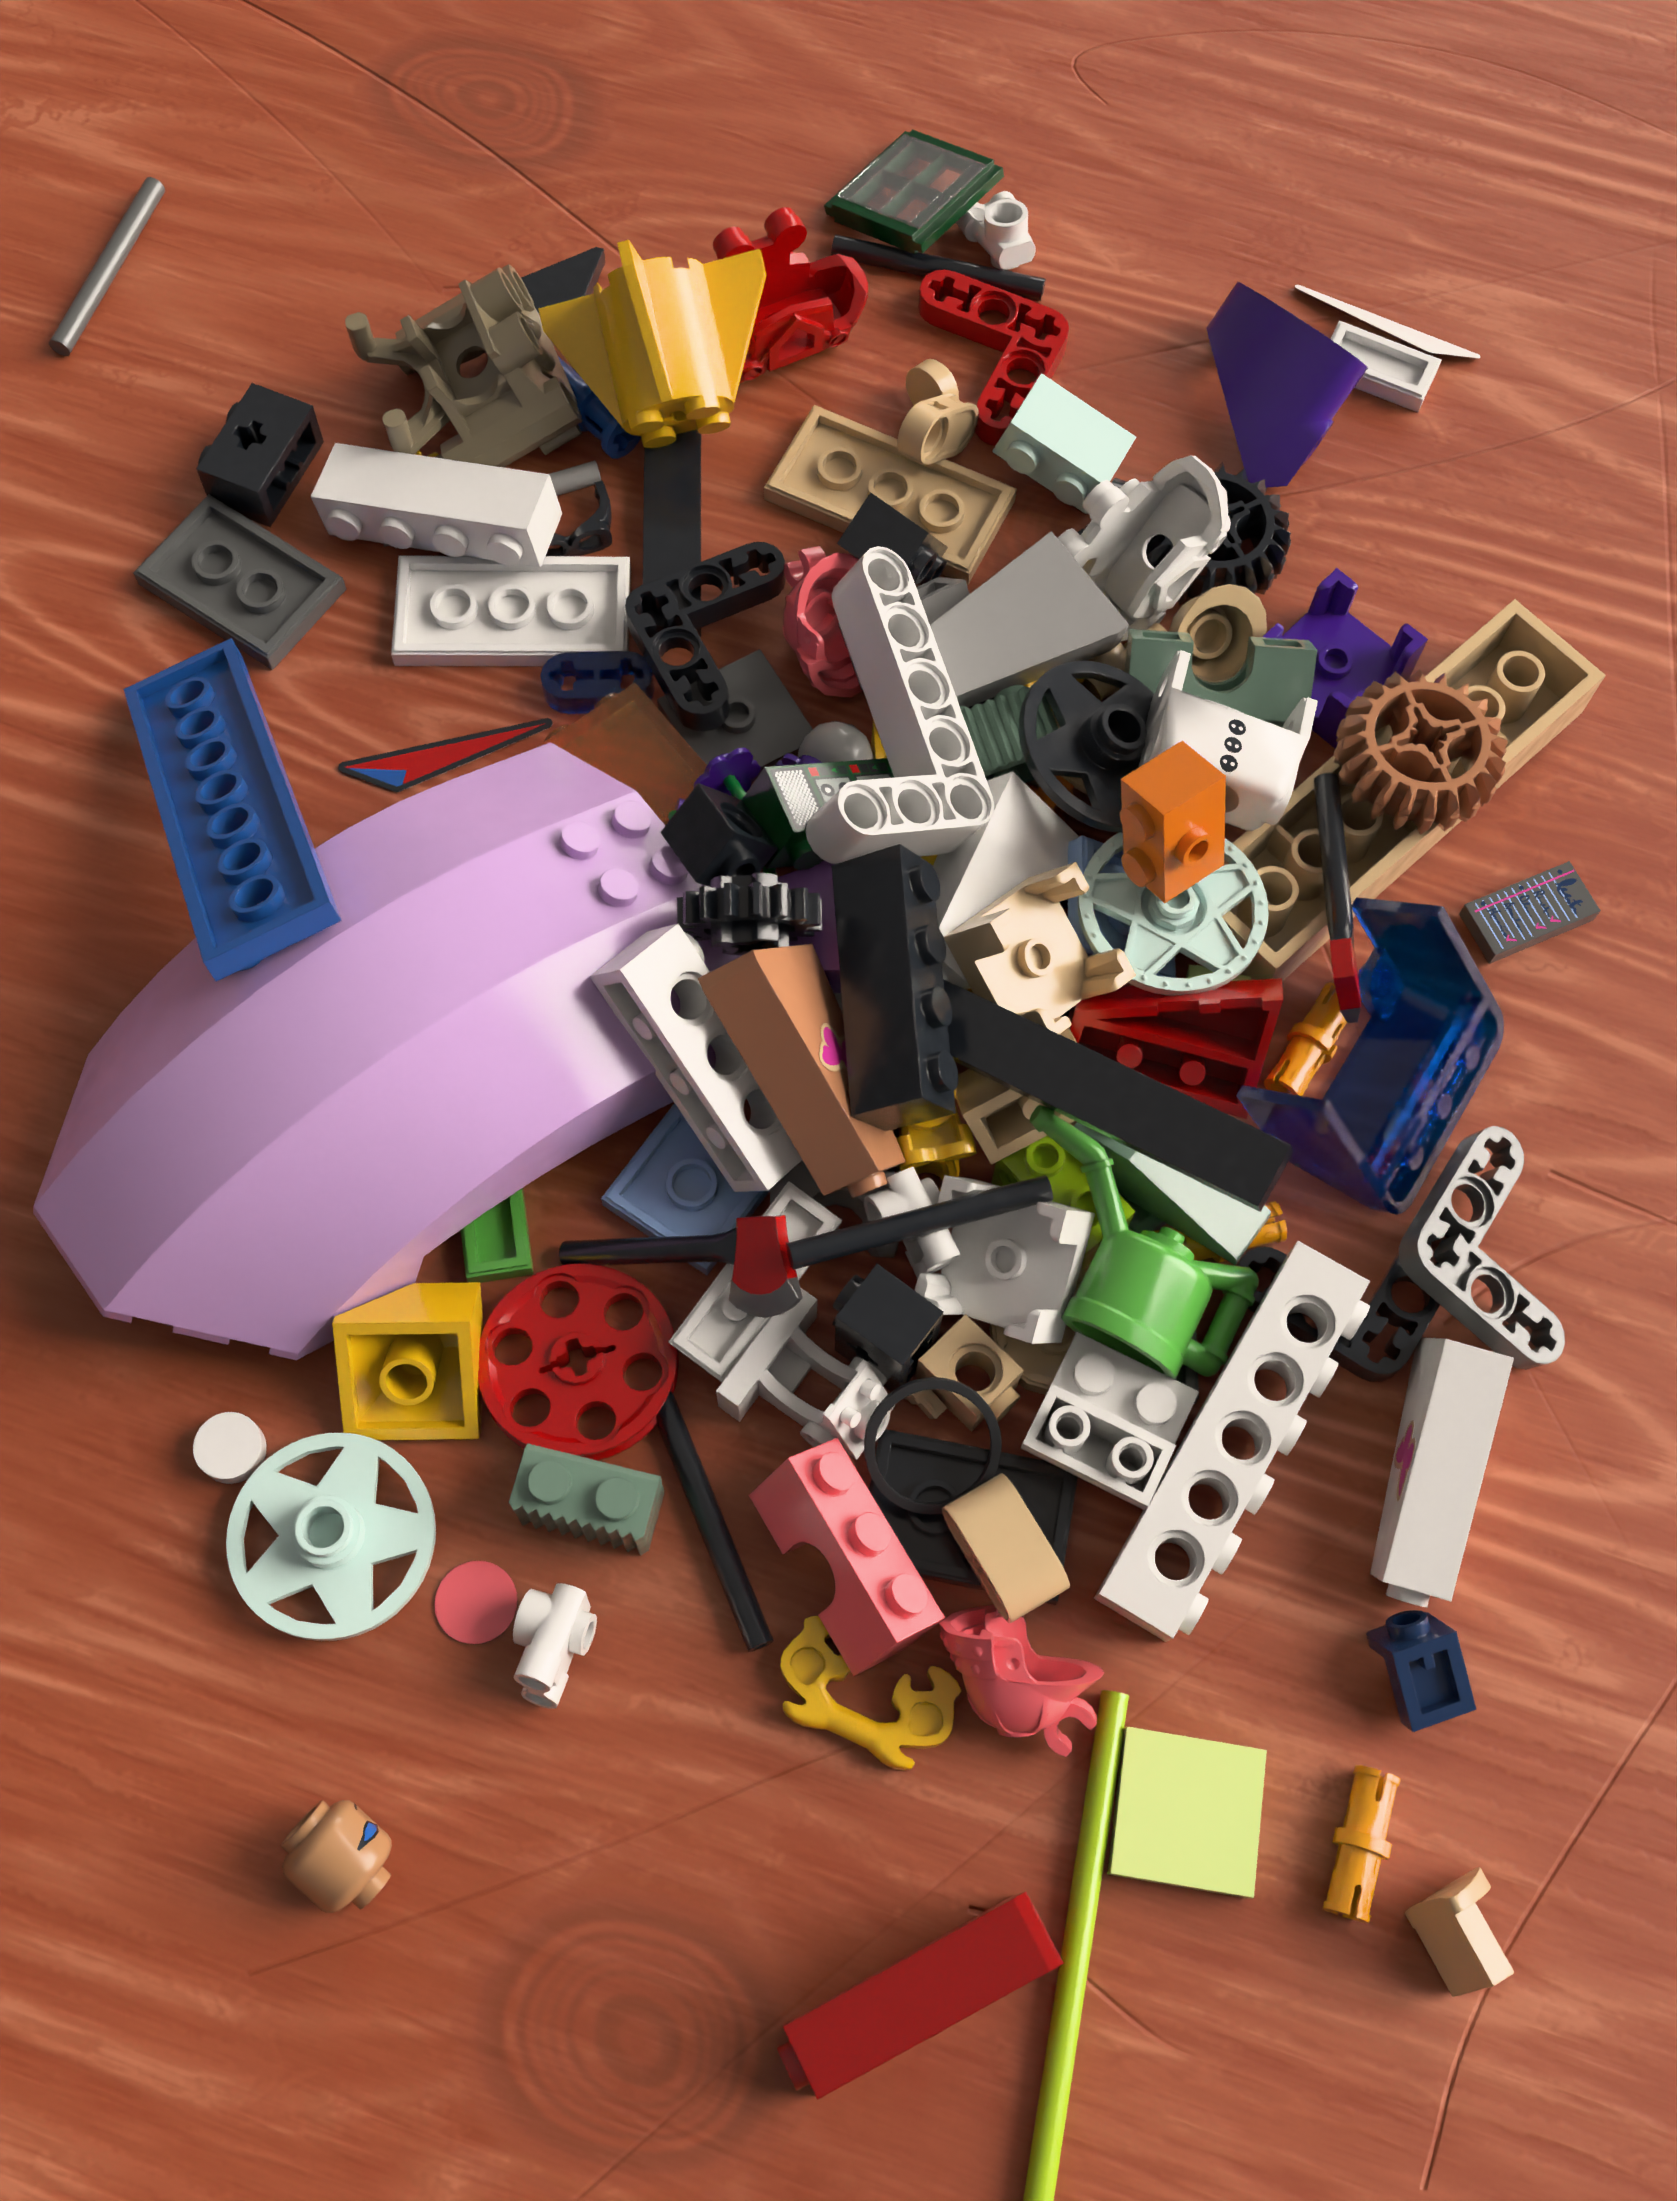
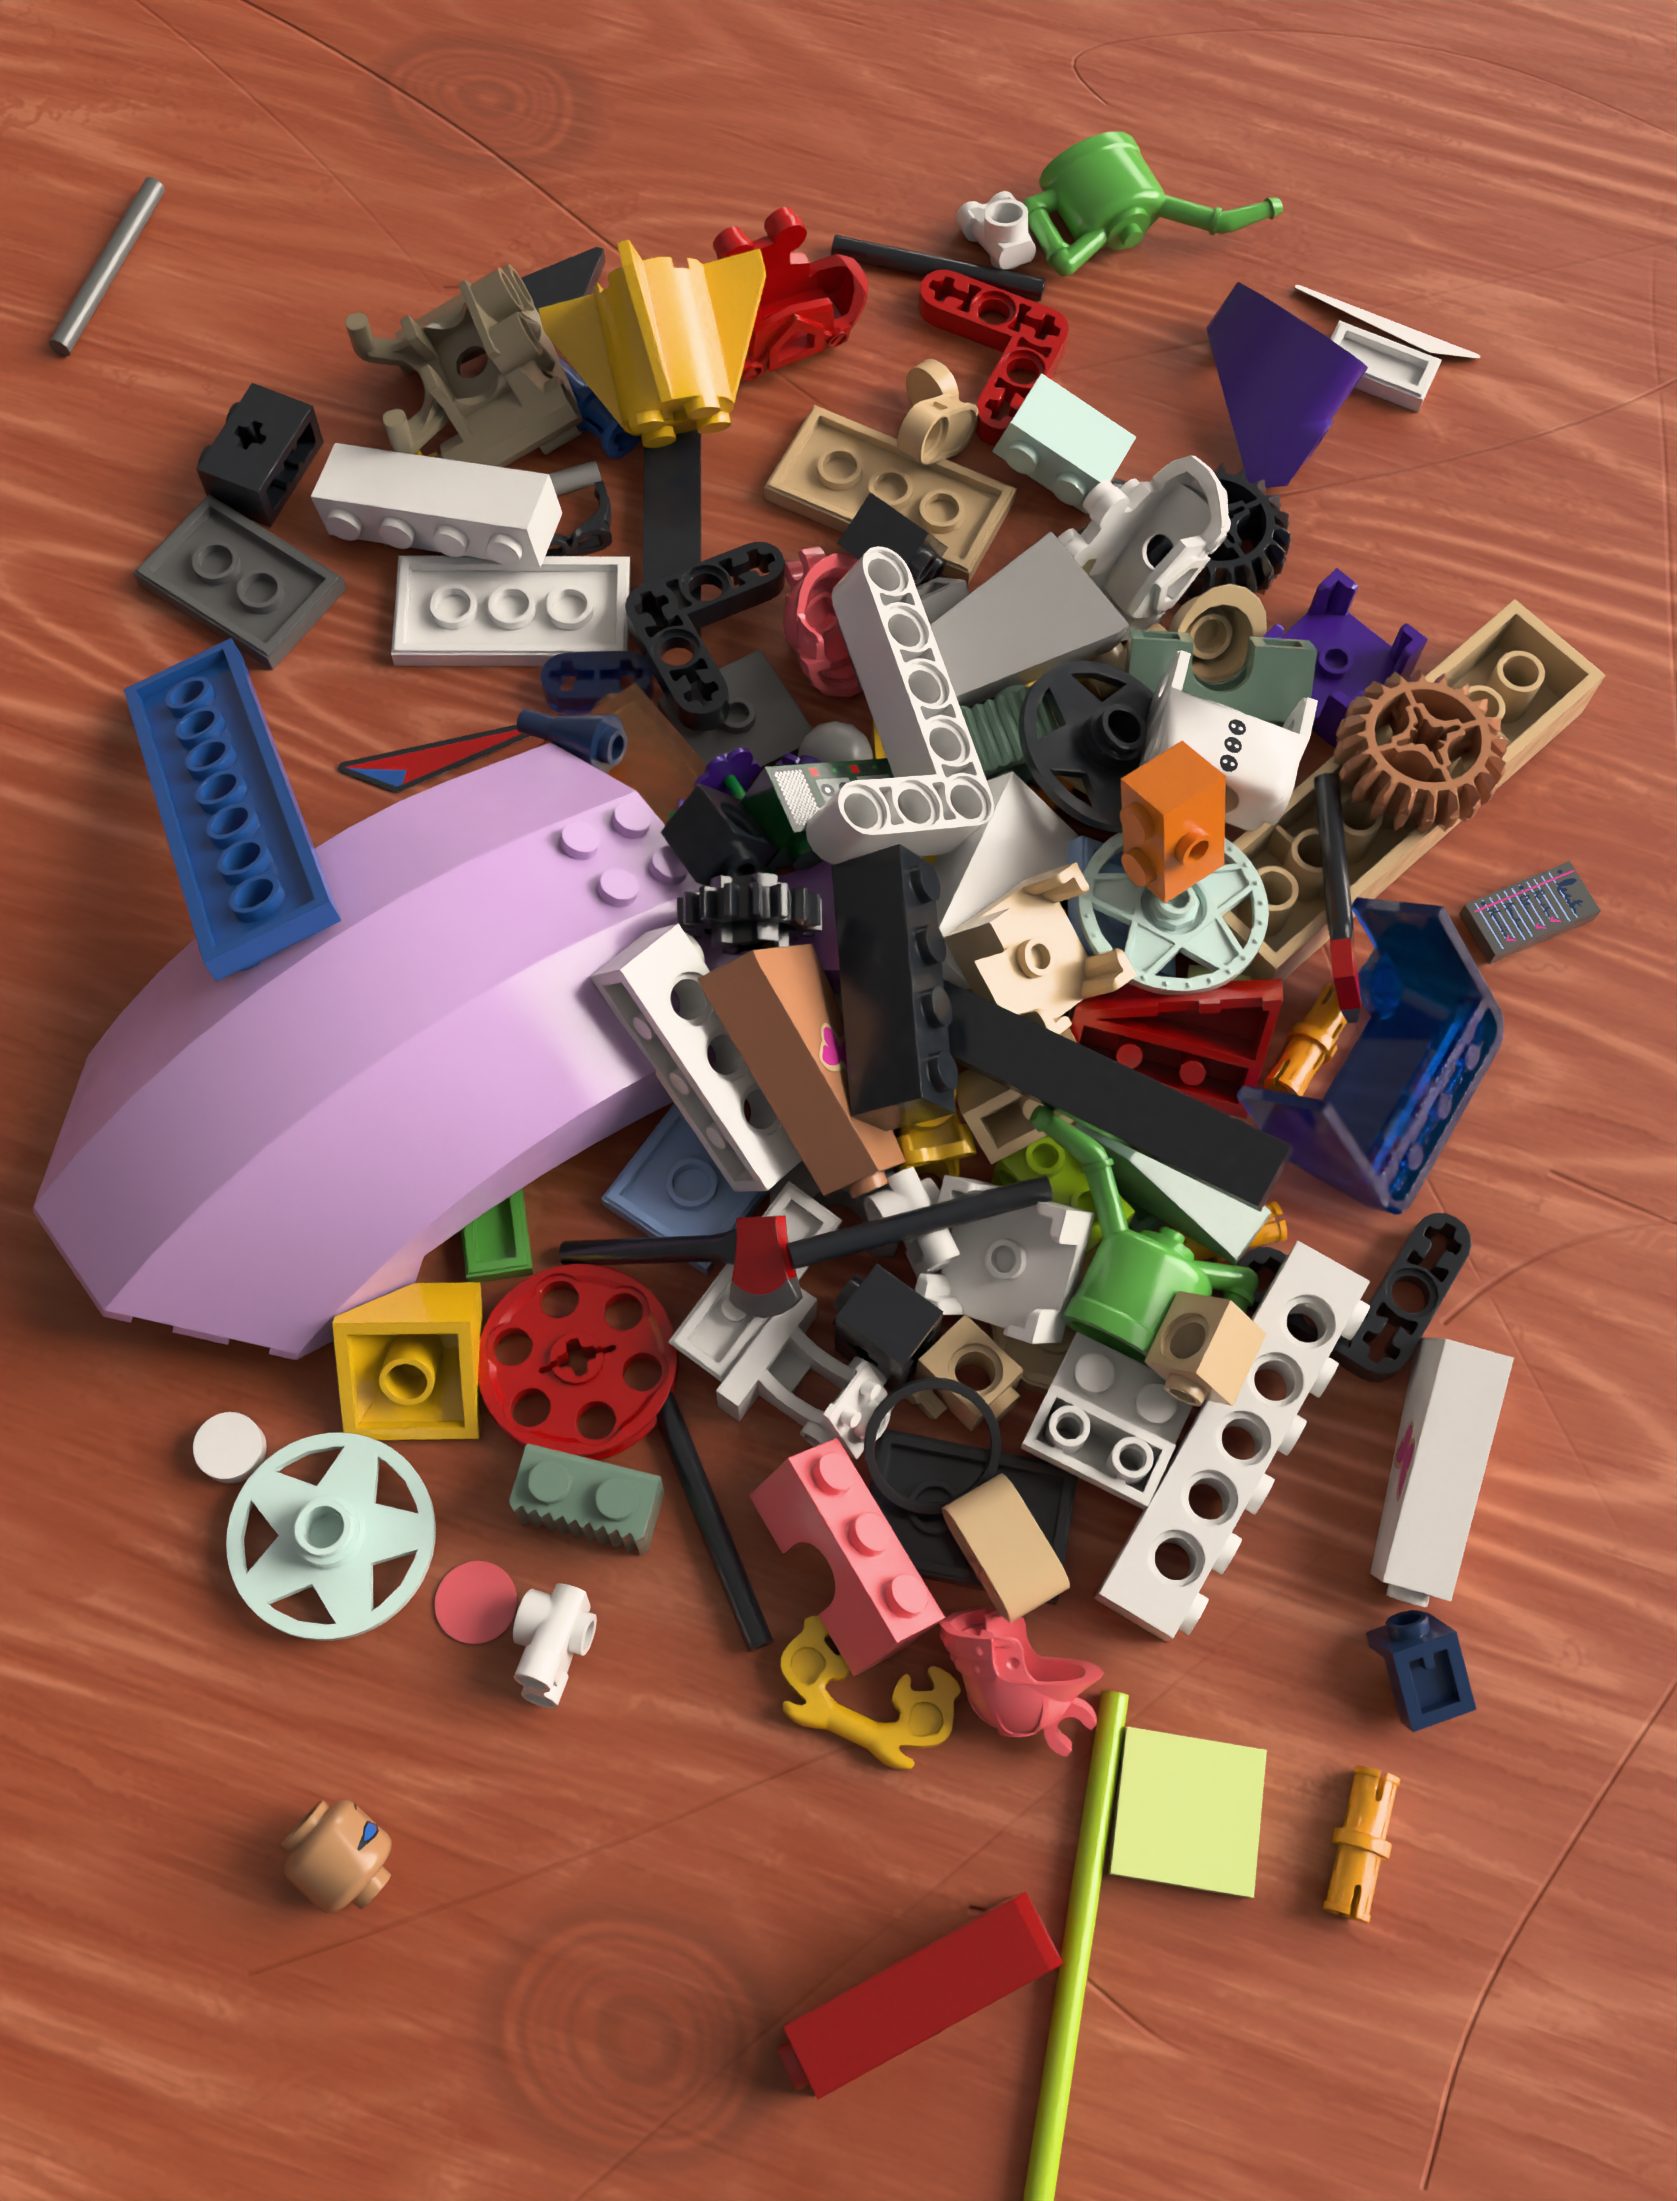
piece [824,129,1004,254] -> none
dark grey beam [1399,1126,1565,1370] -> none
tan tile [1405,1867,1514,1997] -> none
none -> dark blue cone [517,709,628,773]
none -> bright green piece [1022,131,1283,276]
none -> tan brick [1144,1291,1266,1406]

